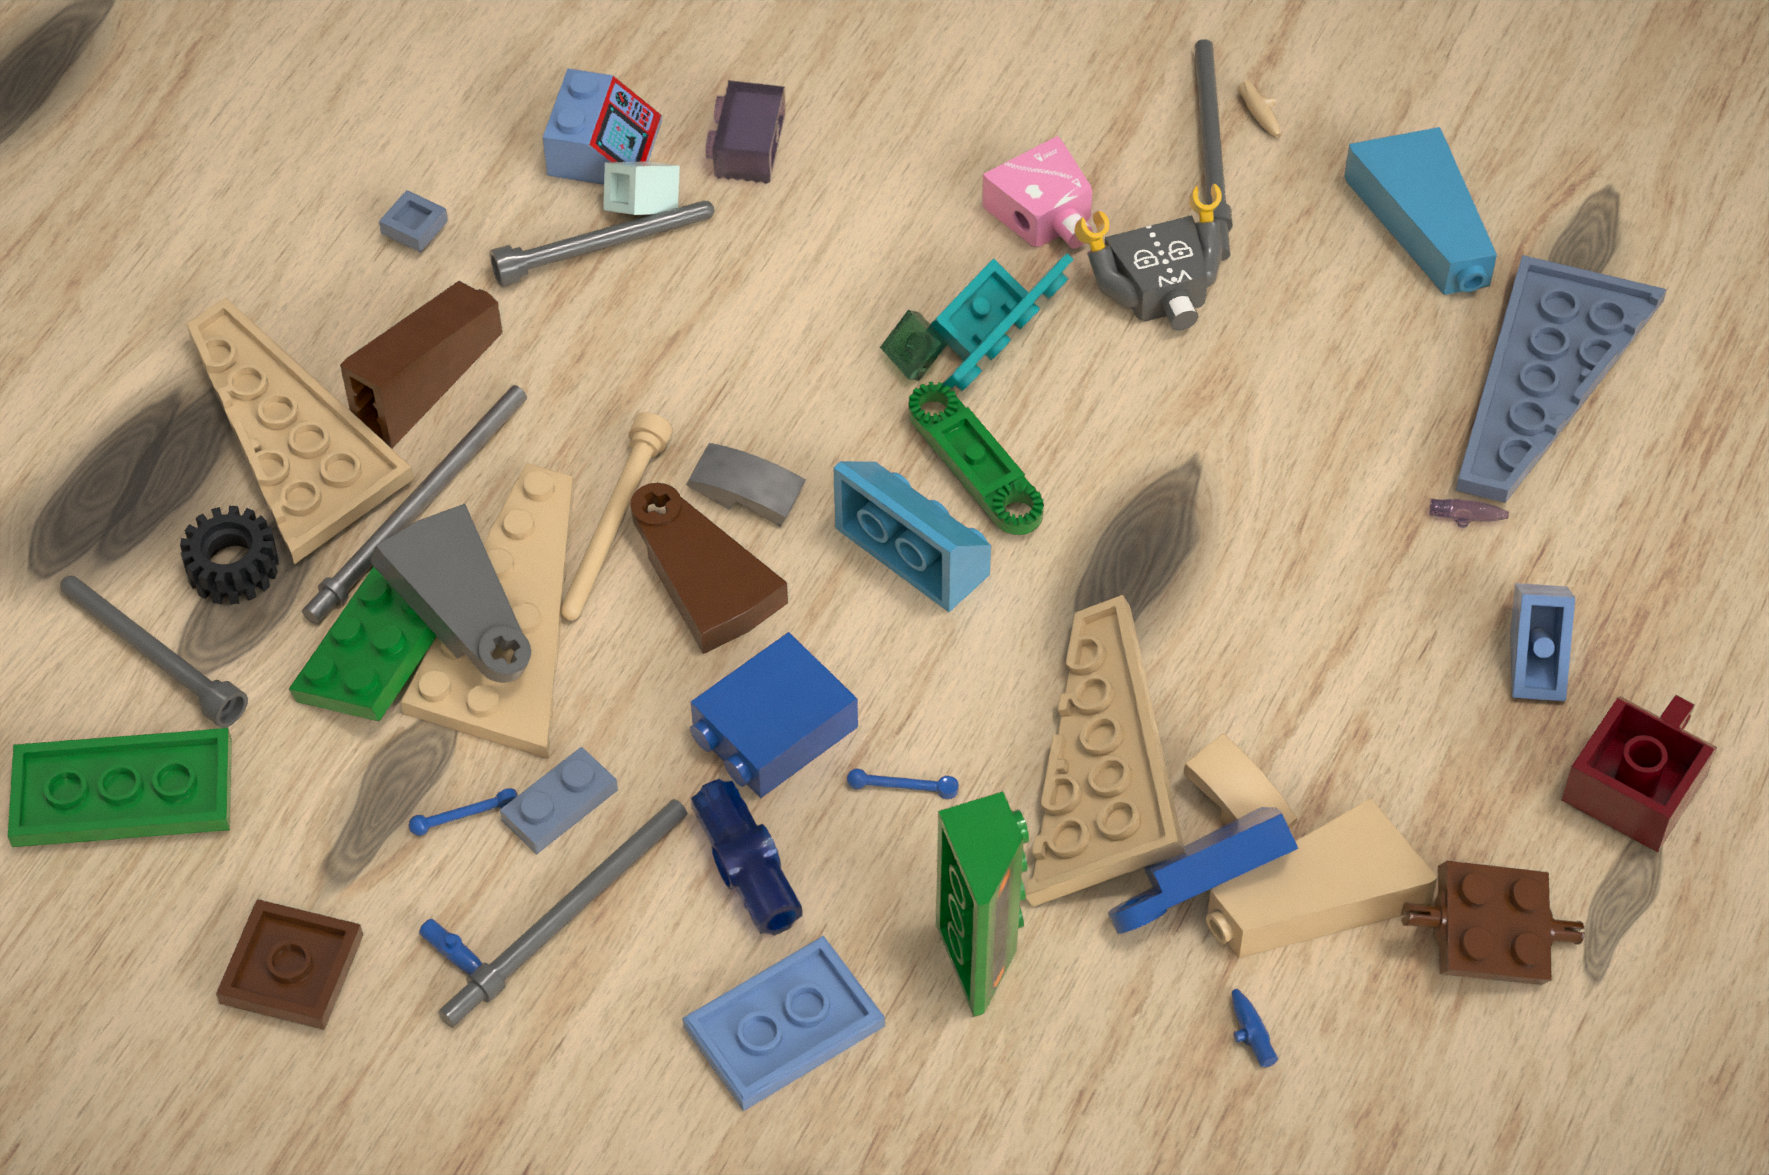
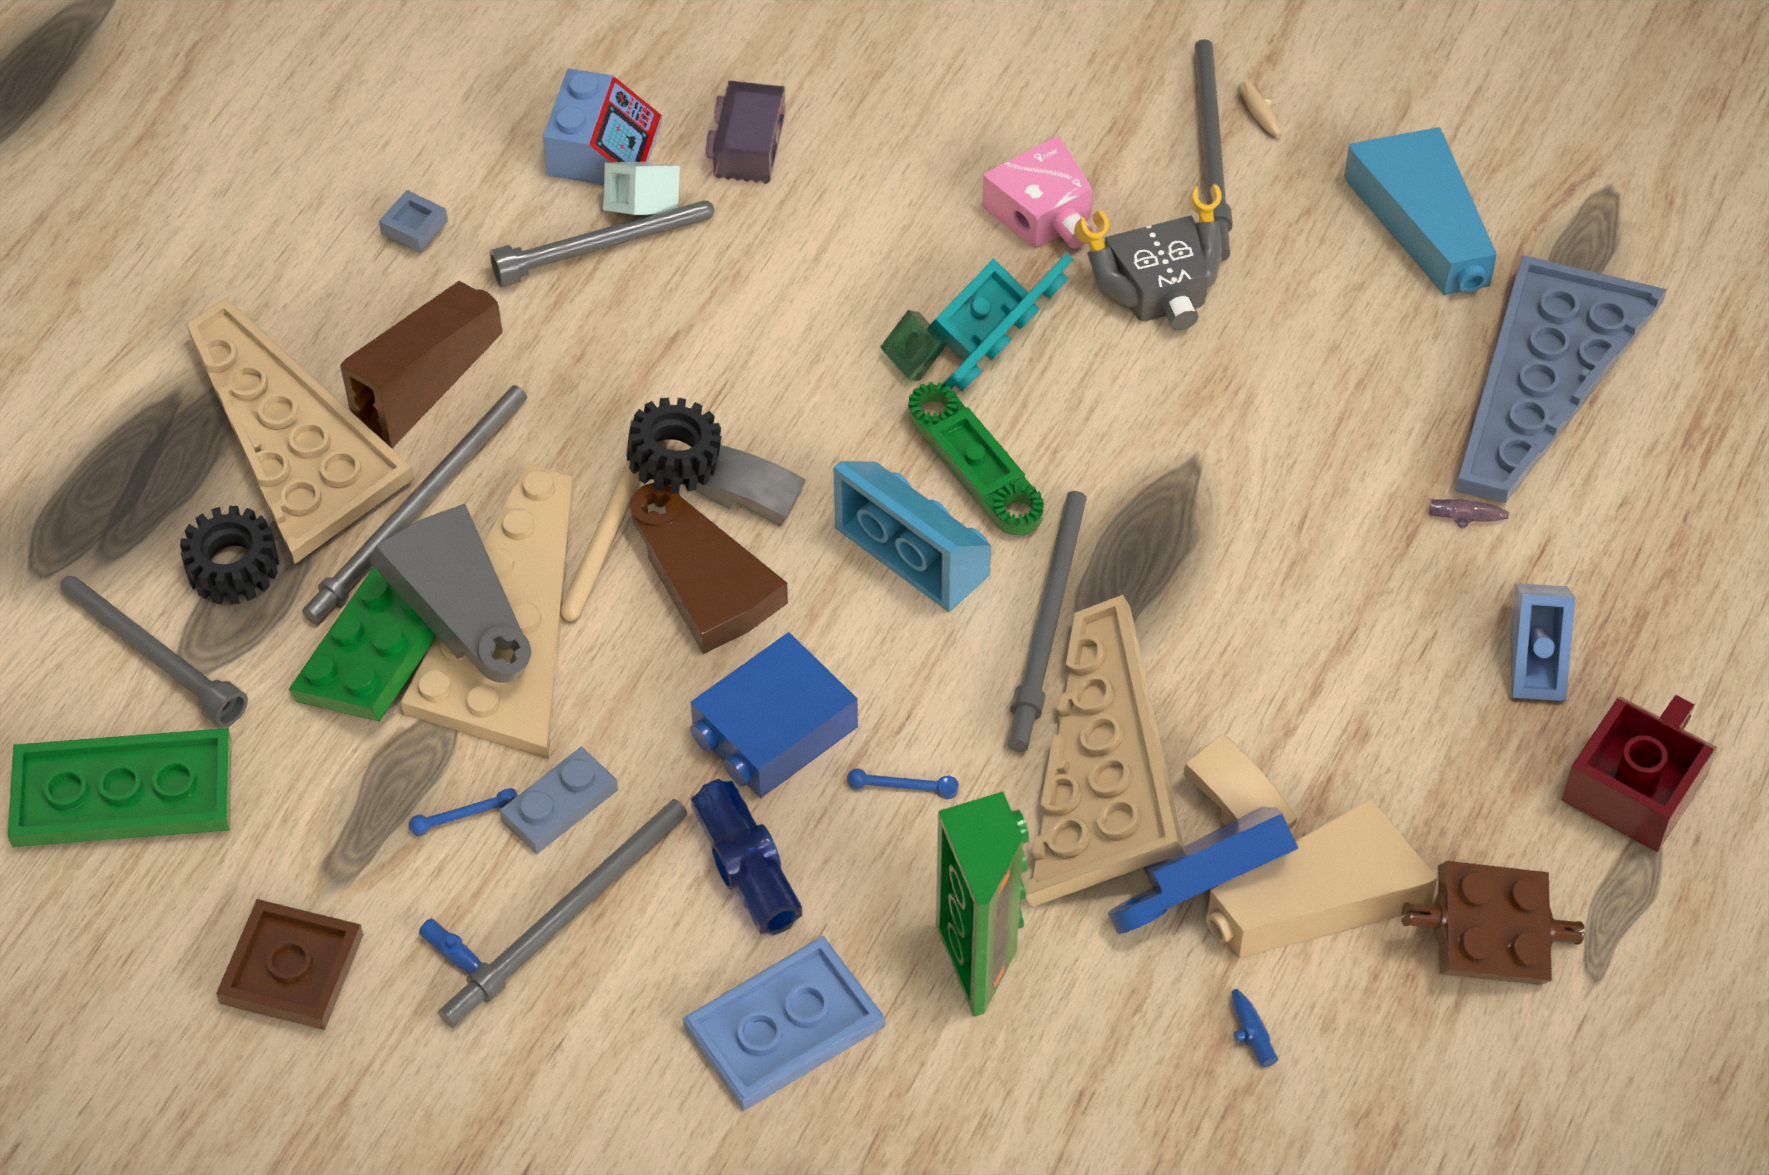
none -> black tyre [626,397,722,493]
none -> dark grey bar [1007,491,1087,752]

